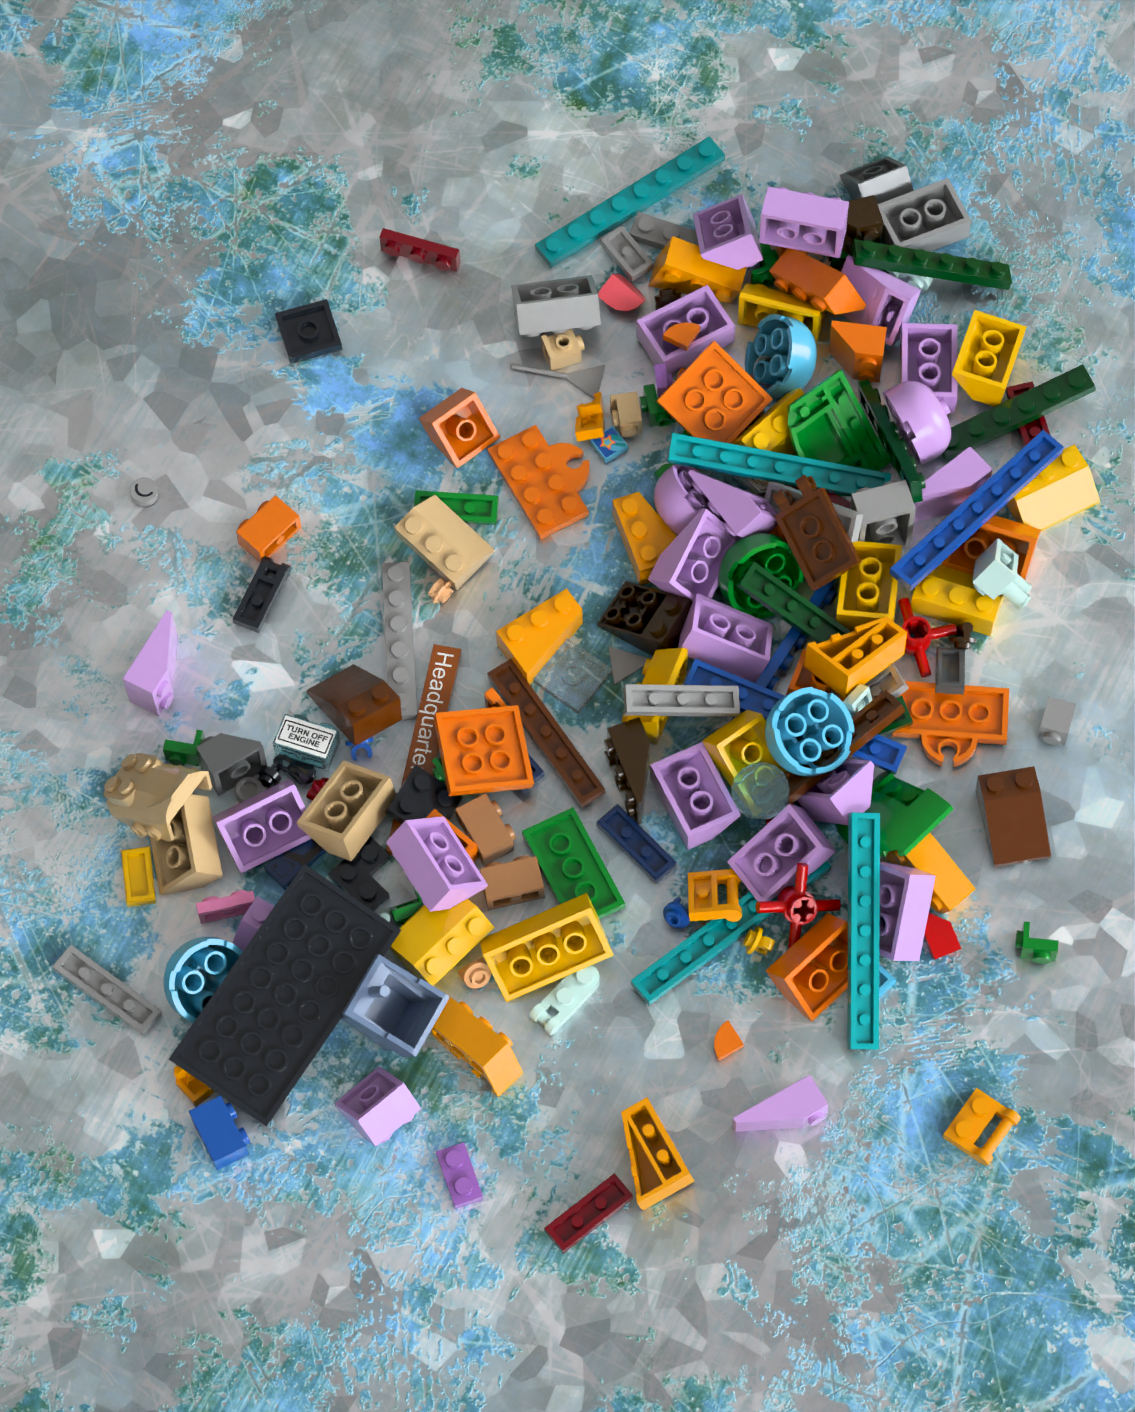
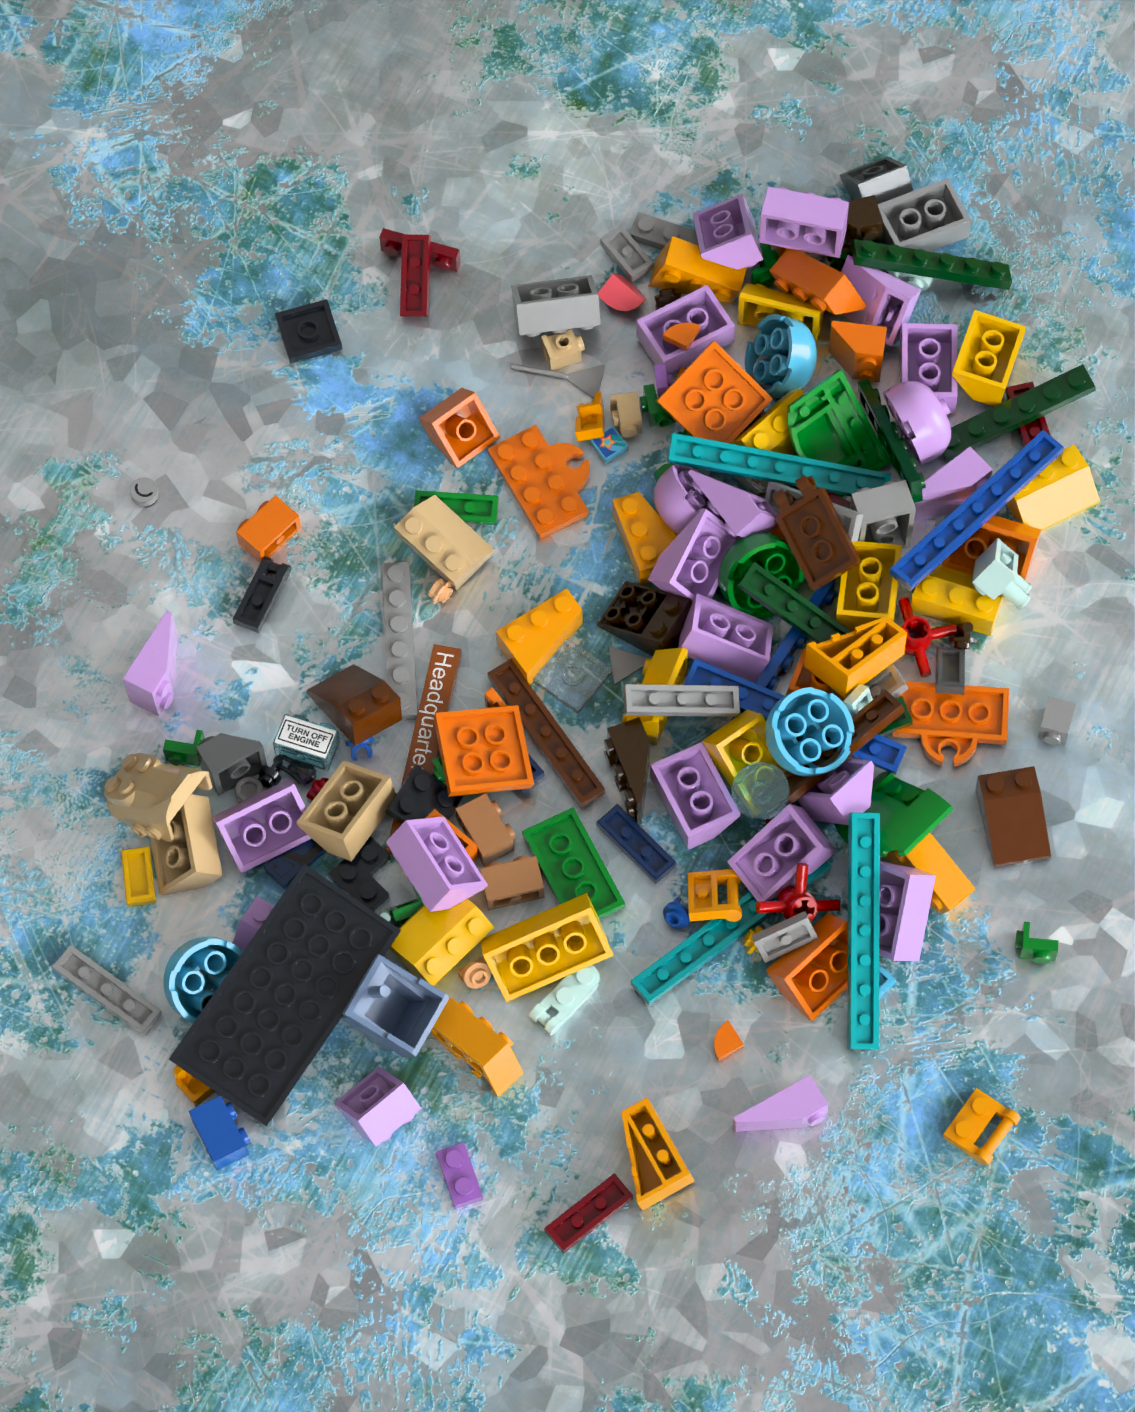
bright pink plate [196,890,255,924] -> none
teal plate [535,136,725,268] -> none
red slope [924,913,961,960] -> none
none -> dark red plate [400,234,431,317]
none -> light grey plate [752,911,819,963]

